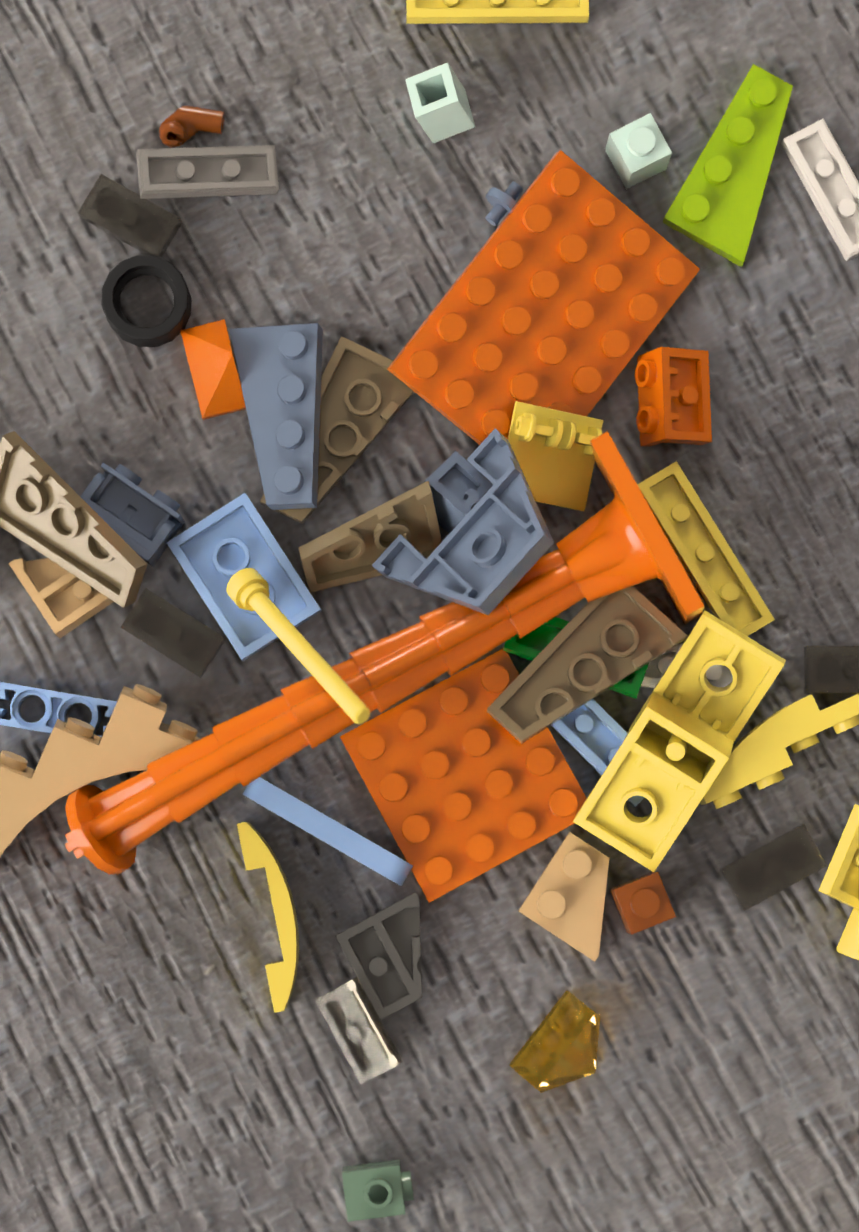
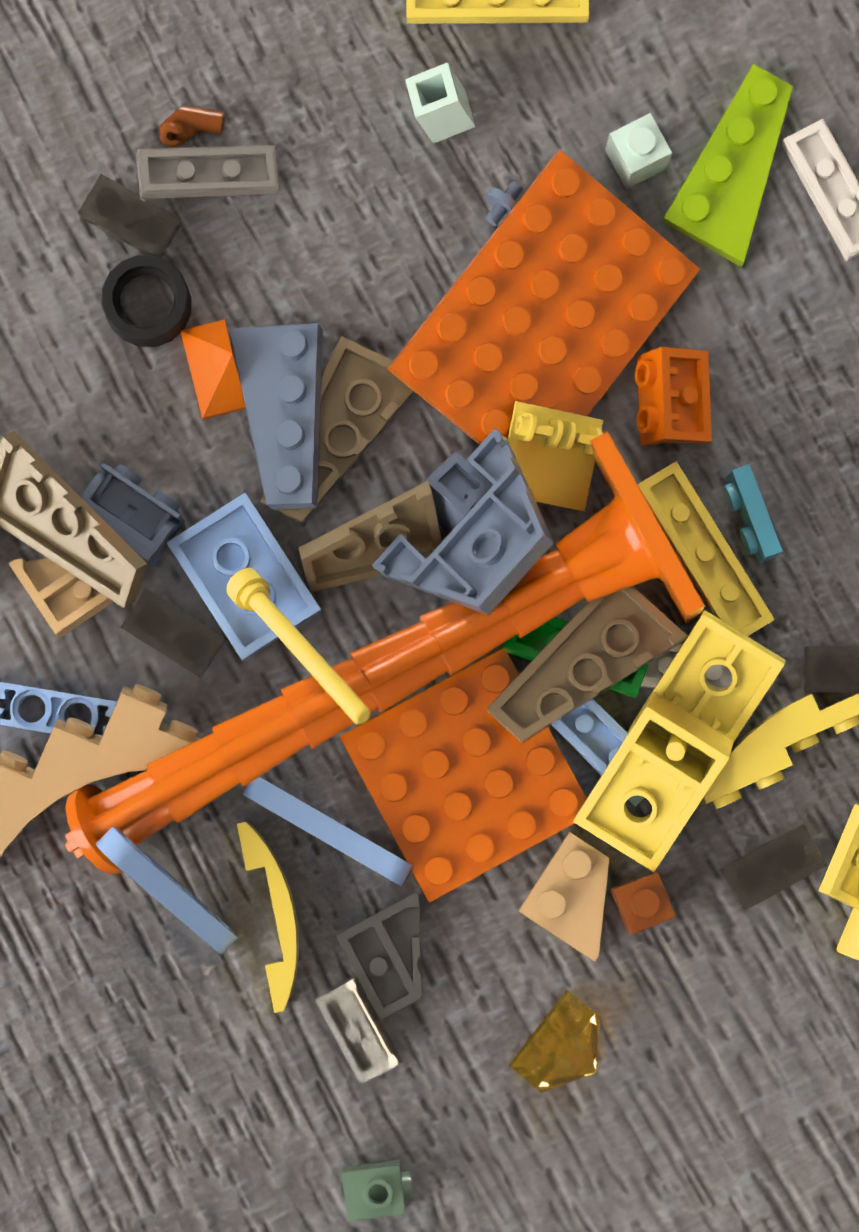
none -> light blue beam [96,826,238,955]
none -> medium azure plate [723,464,783,564]

